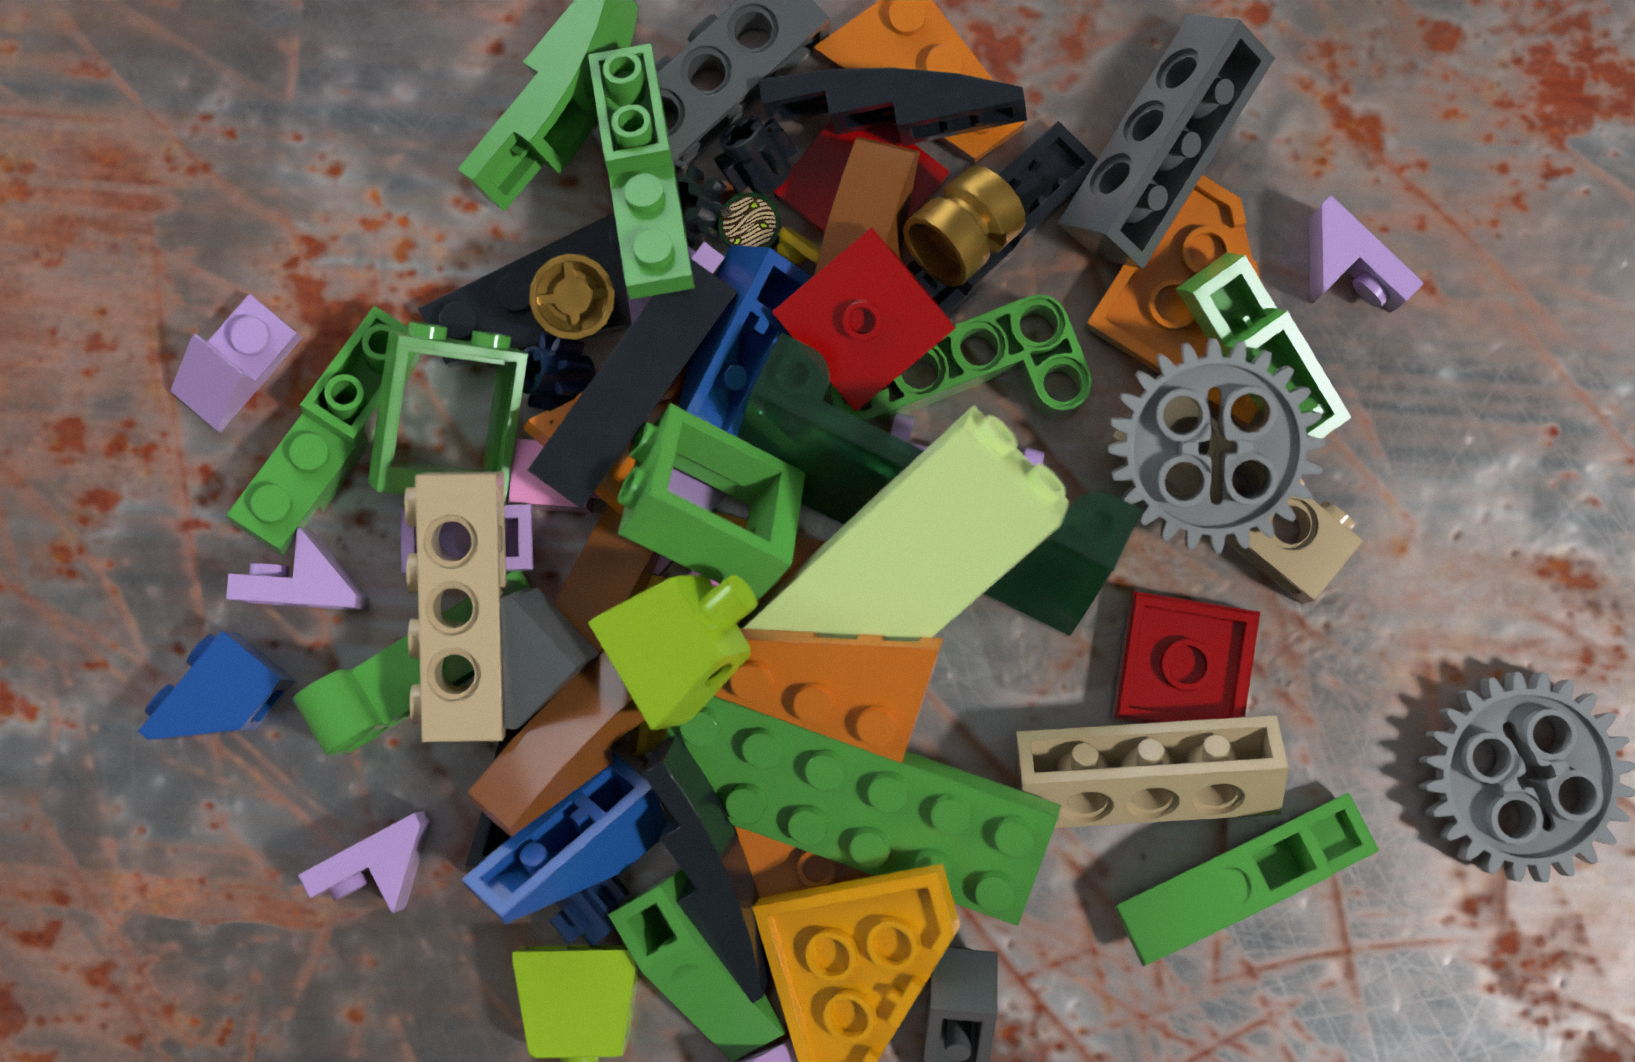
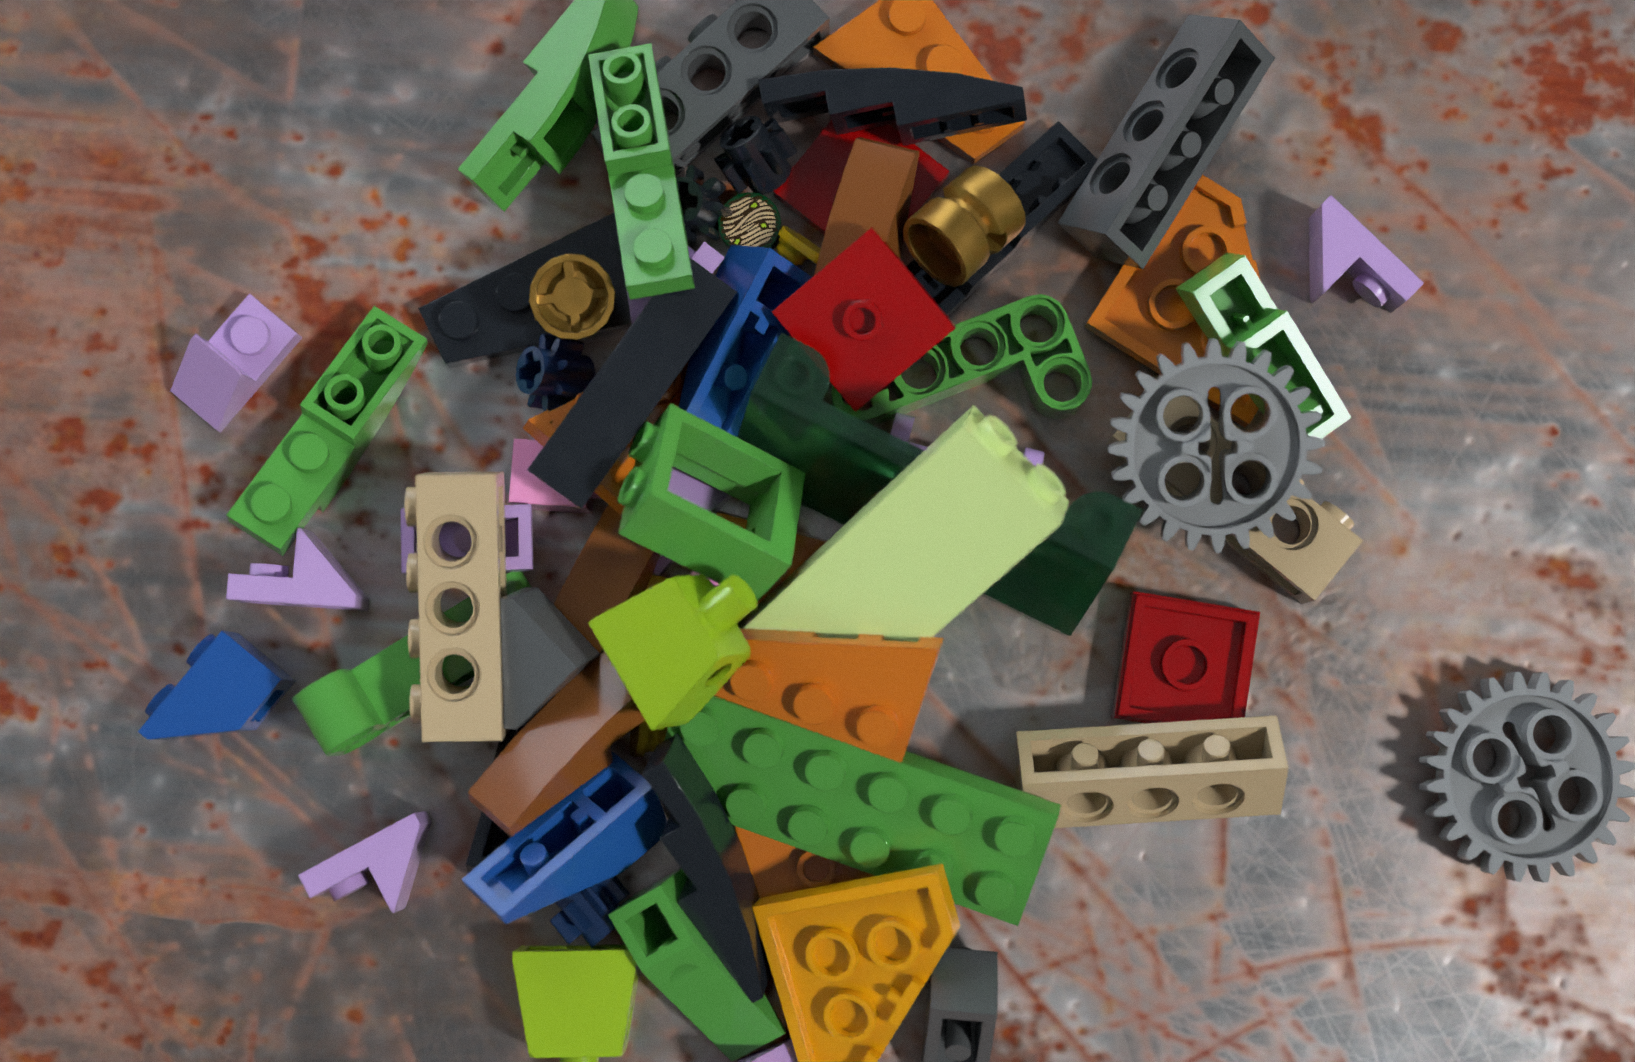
bright green window [368,321,528,505] -> none
bright green slope [1113,792,1379,966] -> none

